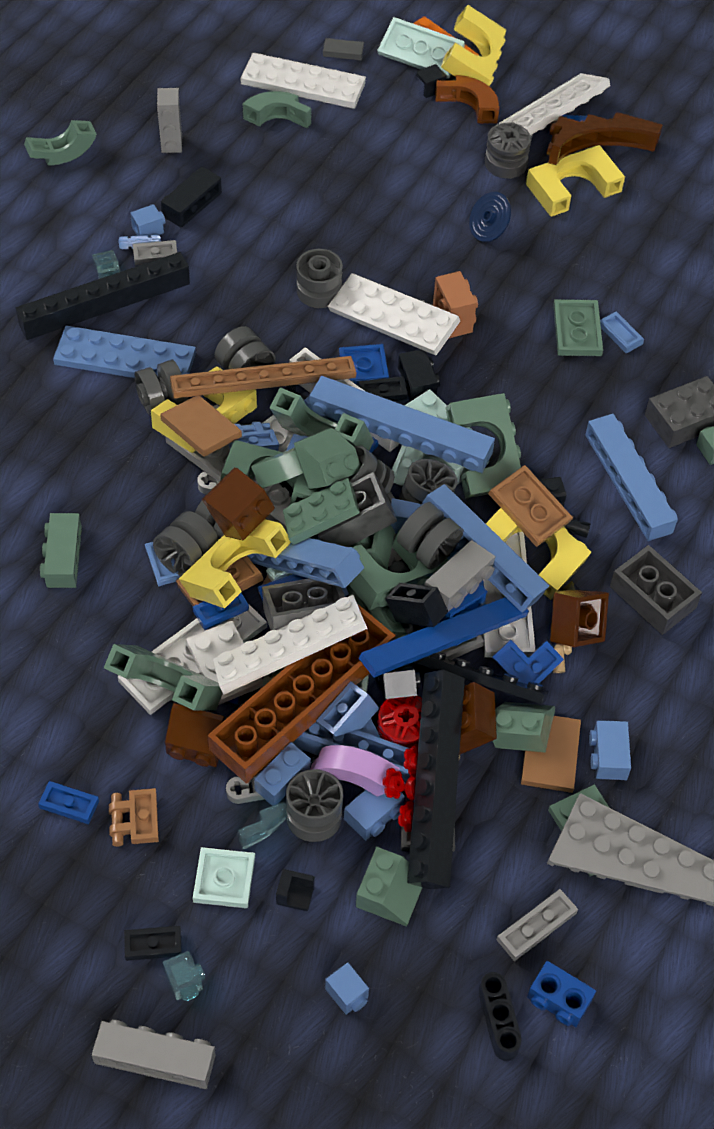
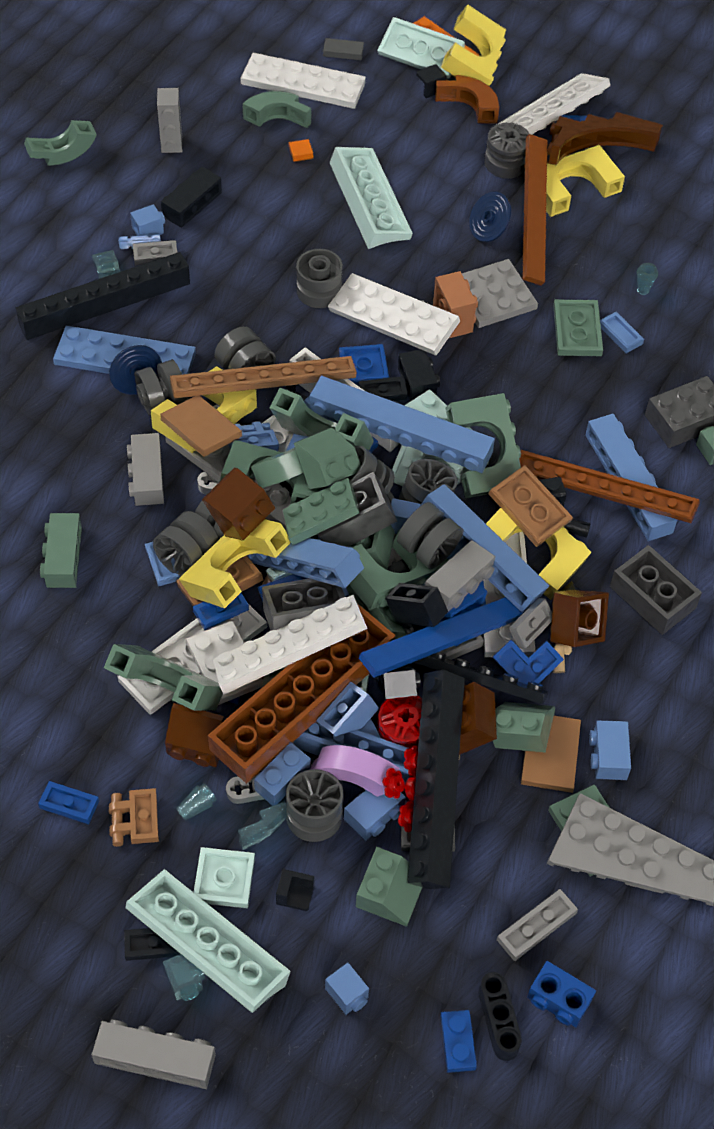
none -> dark blue shield [109,345,162,395]
none -> light aqua arch [125,869,290,1013]
none -> light grey brick [127,433,164,506]
none -> clear light blue cone [176,783,217,821]
none -> orange tile [289,139,313,162]
none -> light aqua arch [330,147,413,249]
none -> blue plate [441,1010,477,1073]
none -> light grey plate [462,259,538,328]
none -> light grey plate [509,598,552,649]
none -> dark orange tile [519,450,700,523]
none -> dark orange tile [523,134,547,285]
none -> clear light blue cone [637,263,658,295]

